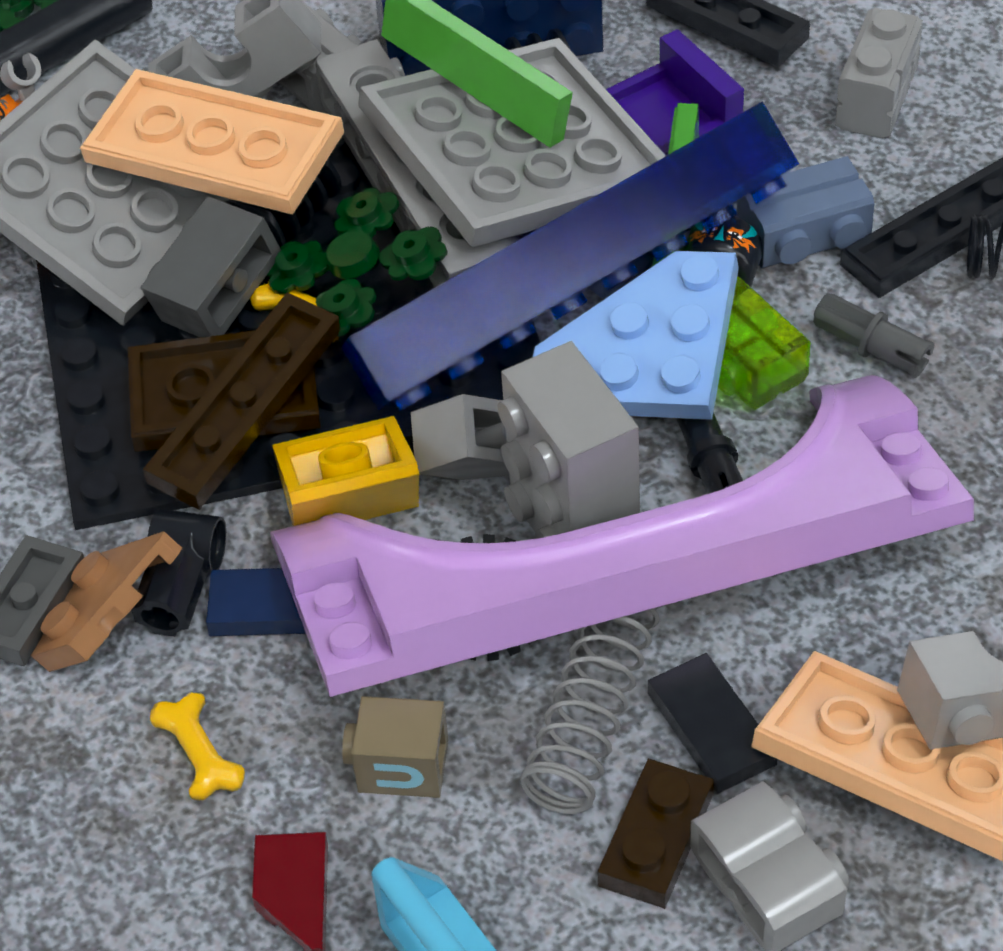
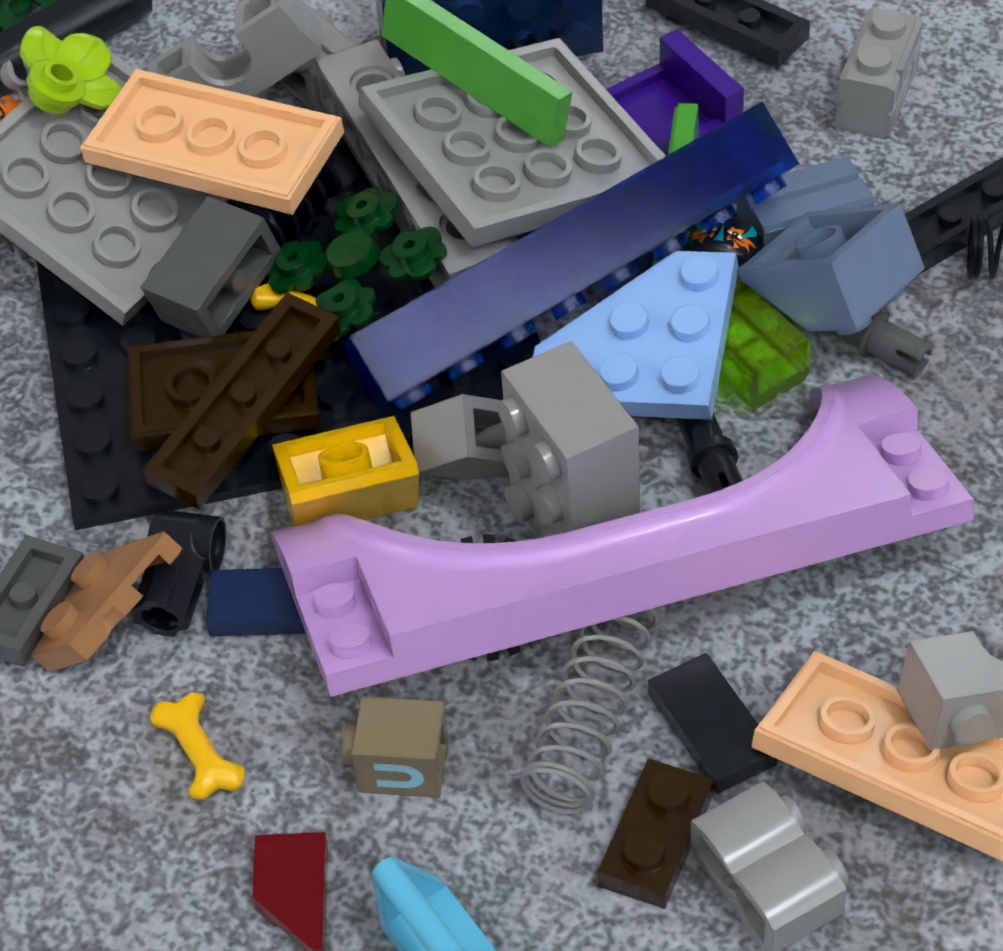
none -> lime plate [19,26,123,114]
none -> sand blue slope [737,203,925,335]

